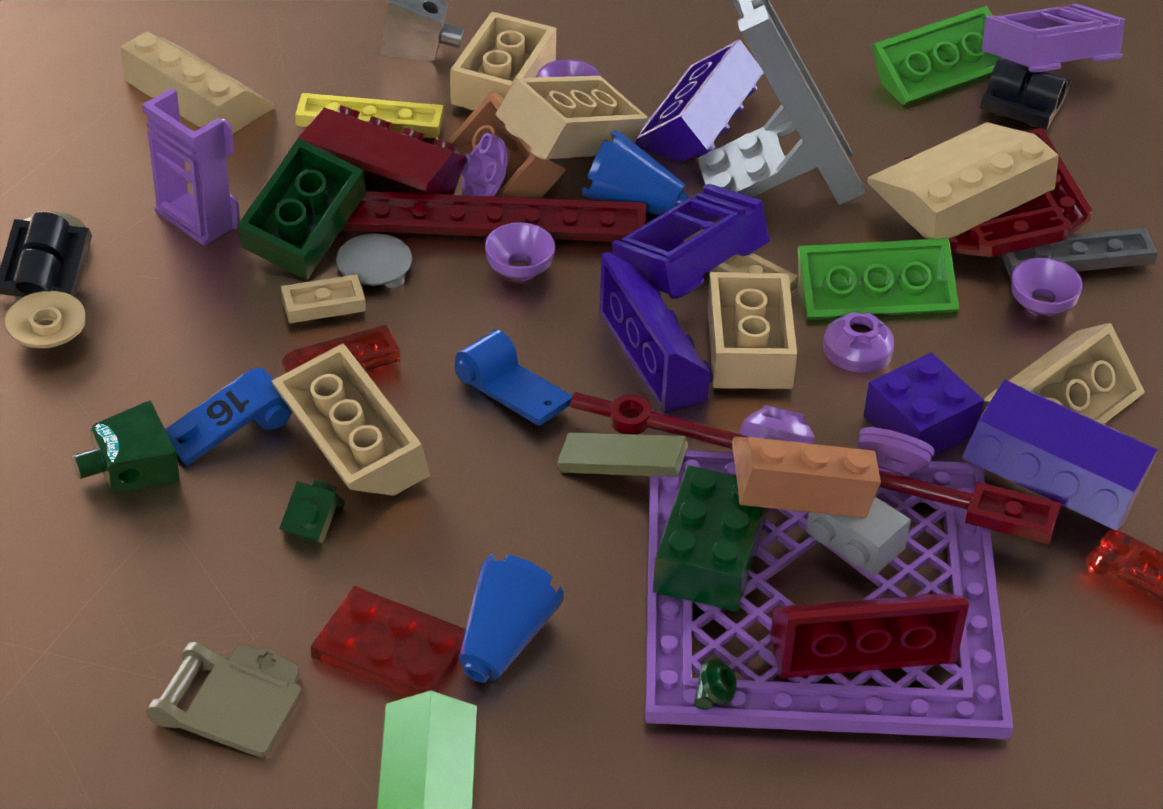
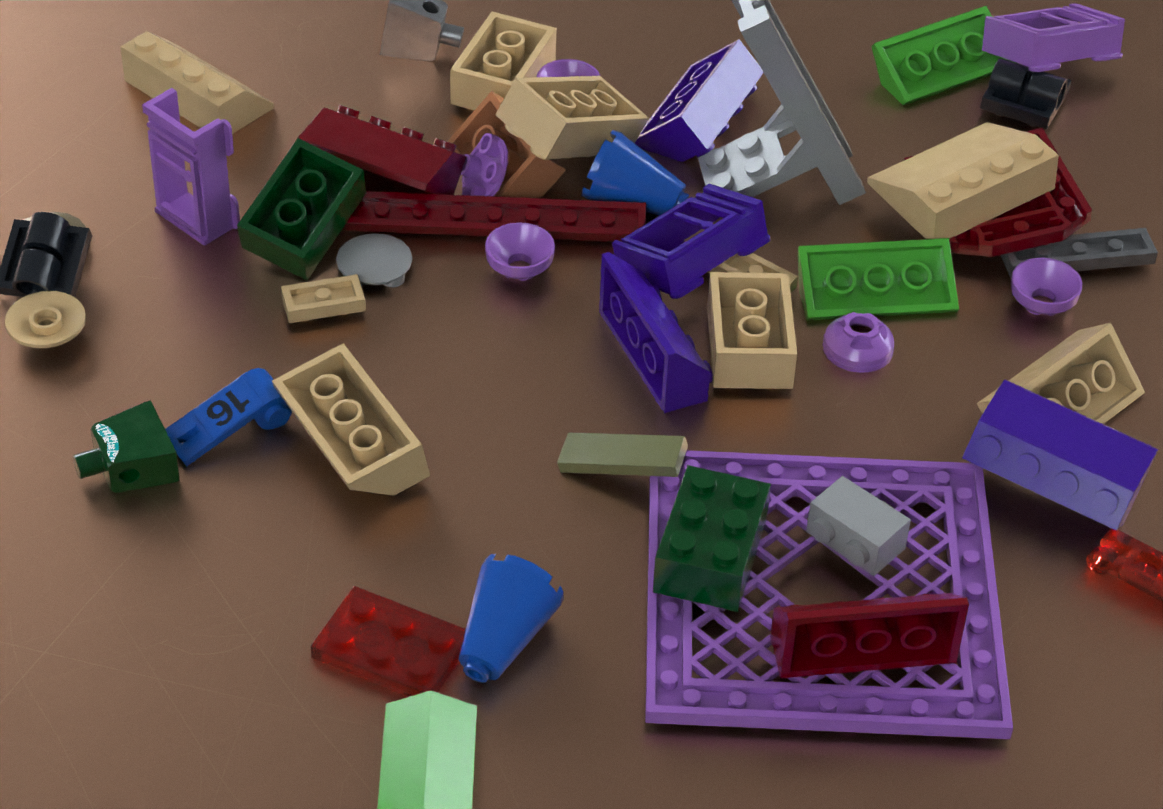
dark tan piece [146,642,301,758] -> none
dark green bracket [279,479,345,545] -> none
clear red plate [281,325,401,373] -> none
light yellow plate [295,93,444,139] -> none
blue door [454,329,572,426] -> none
dark red bar [570,392,1061,545] -> none
dark green plate [694,659,737,710] -> none
nougat slope [732,437,881,518] -> none
medium lavender piece [739,405,815,444] -> none
medium lavender piece [858,427,935,477] -> none
dark purple brick [863,352,984,456] -> none

